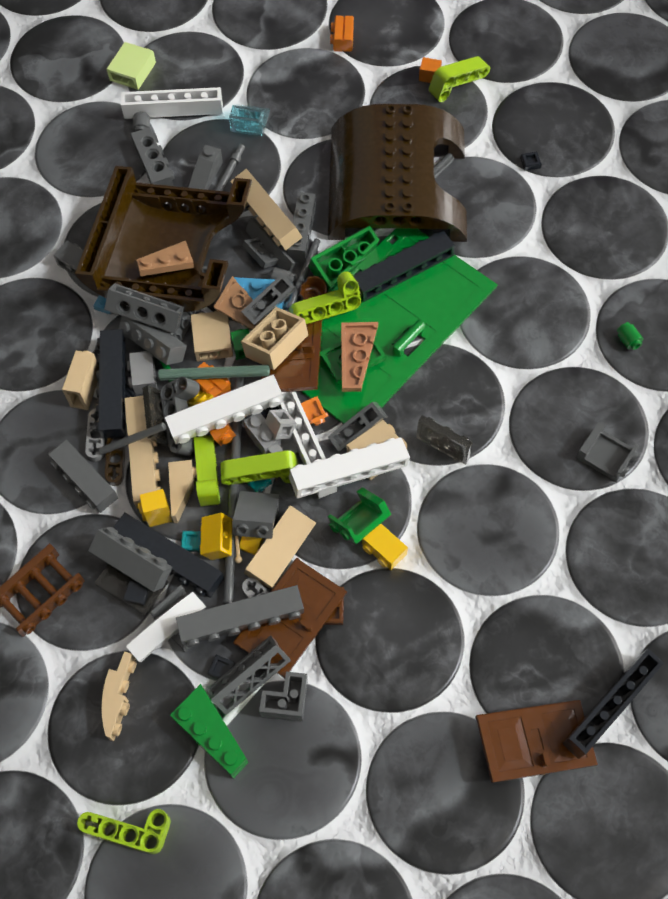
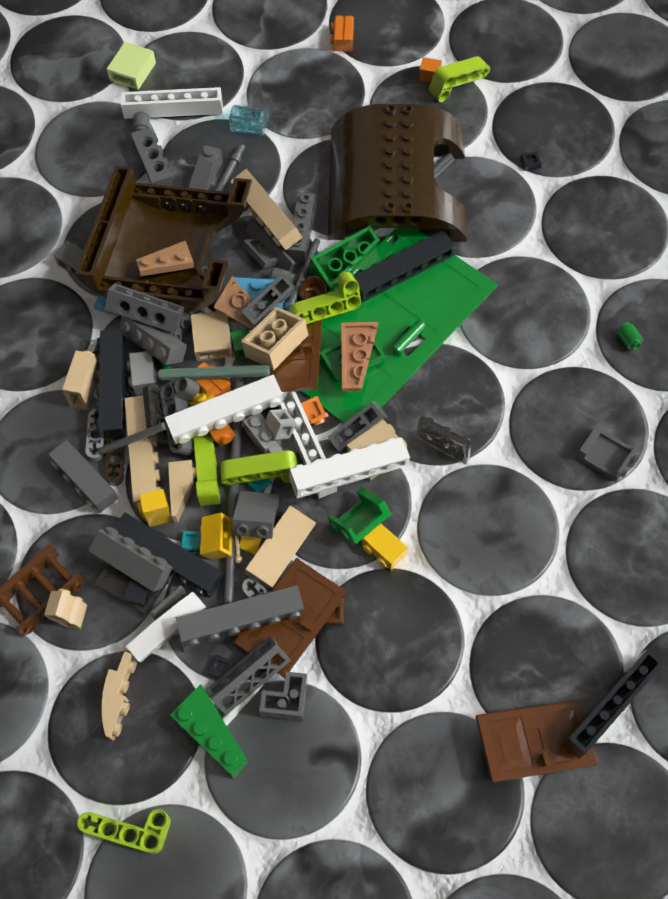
none -> tan brick [44,589,87,629]

